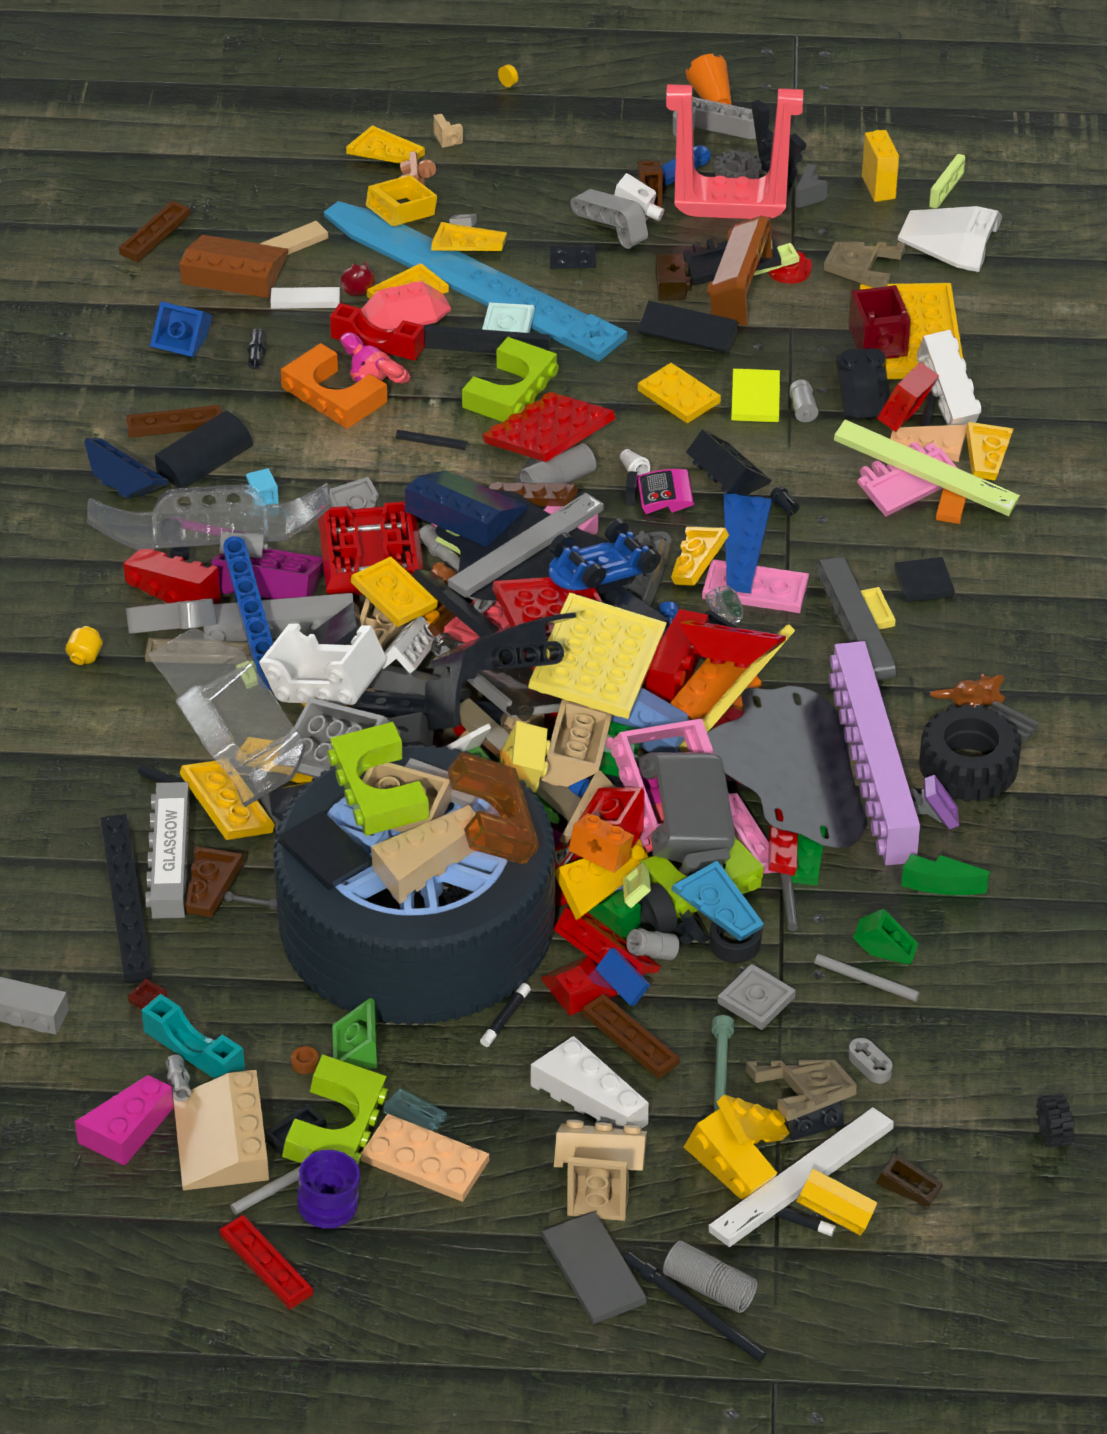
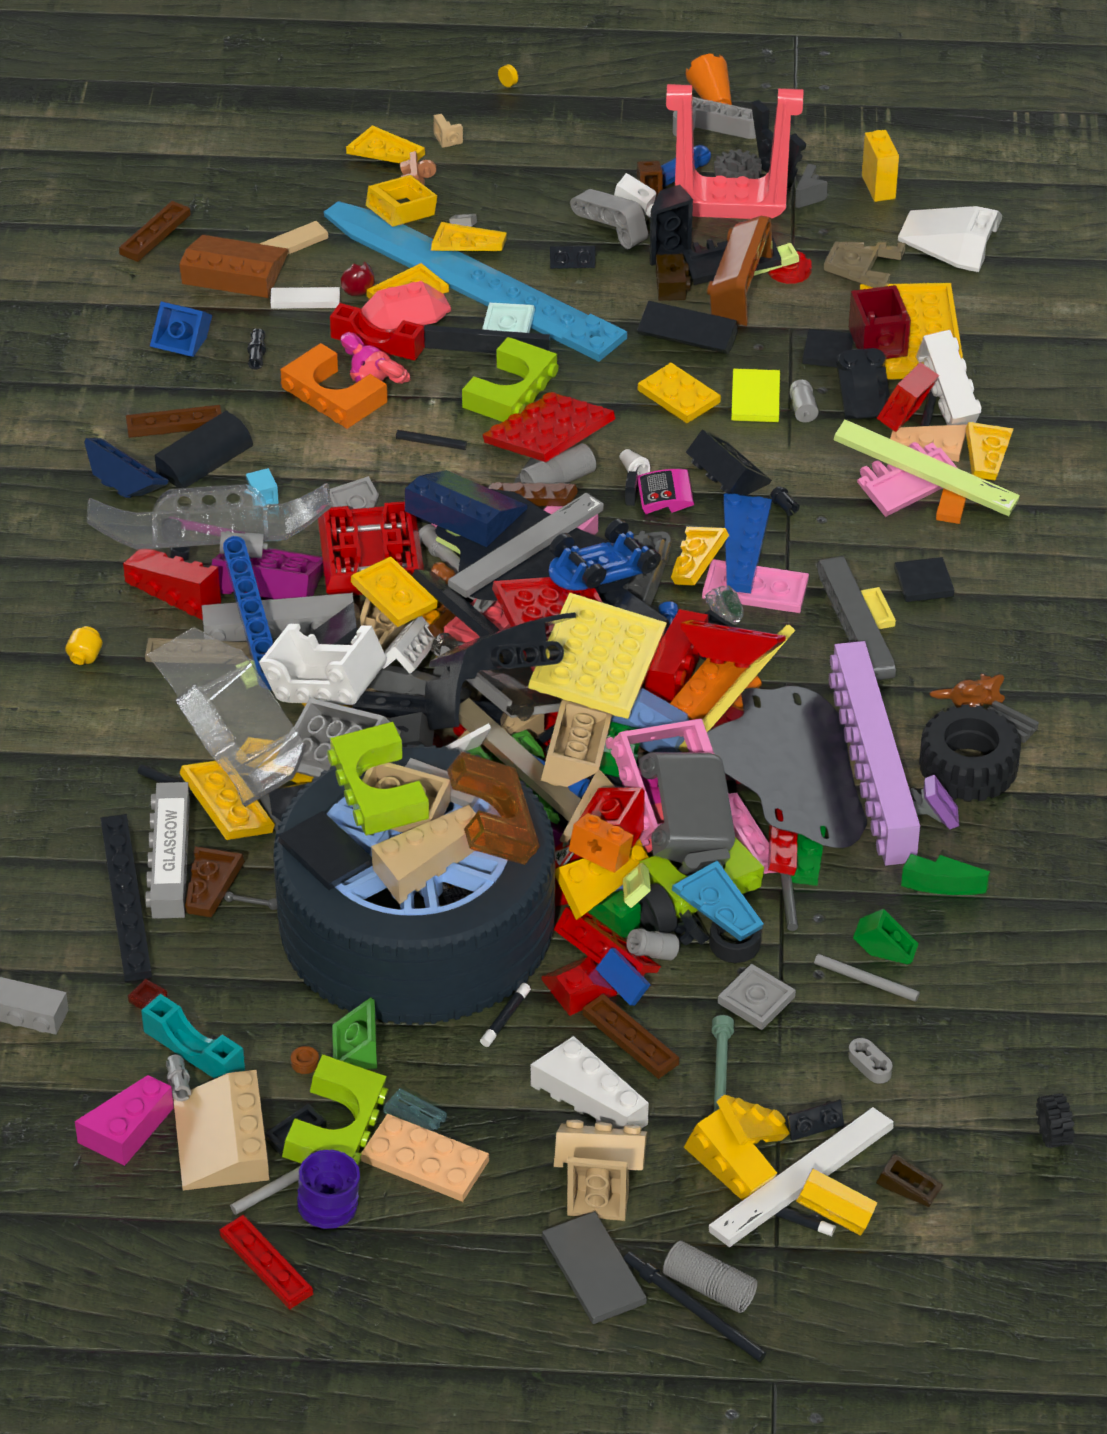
light grey beam [126,599,216,633] -> none
light yellow brick [499,721,550,792] -> none
dark tan wing [746,1060,857,1121] -> none
yellowish green tile [929,154,966,209] -> none
none -> black slope [649,185,693,266]
none -> black tile [802,328,854,368]

